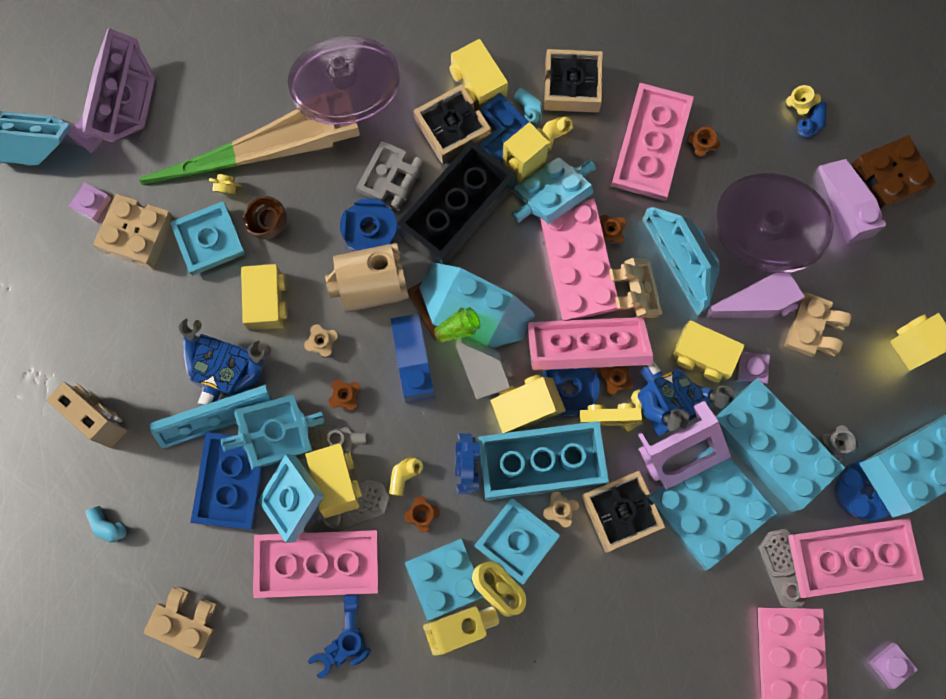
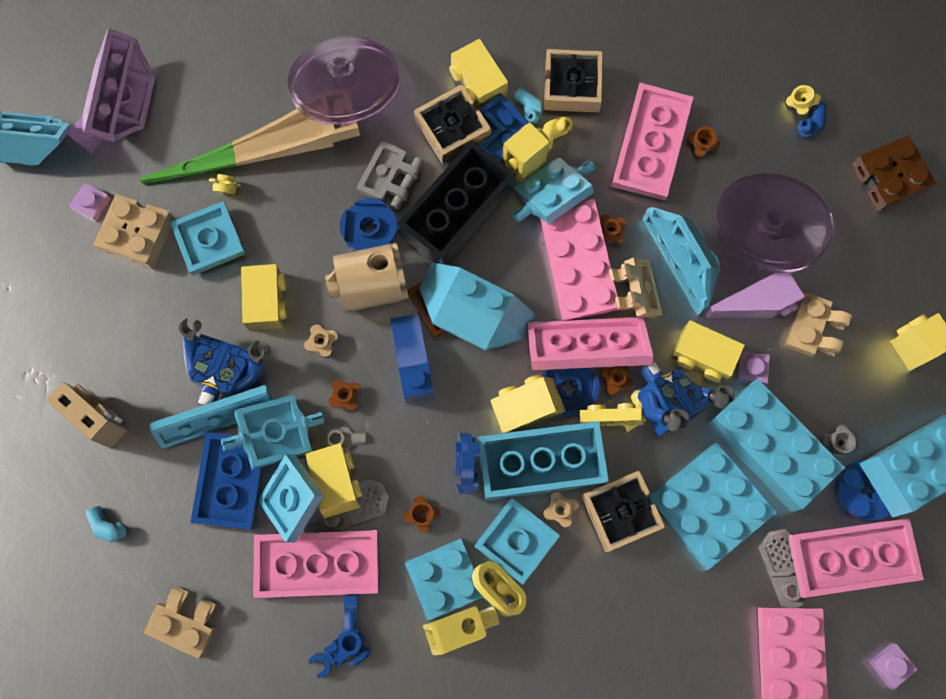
reddish brown hair [242,196,287,239] -> none
light yellow arm [389,457,423,497] -> none
clear neon green cone [434,307,481,343] -> none
light grey slope [455,335,514,399] -> none
lavender panel [638,401,731,490] -> none
lavender slope [818,159,886,244] -> none

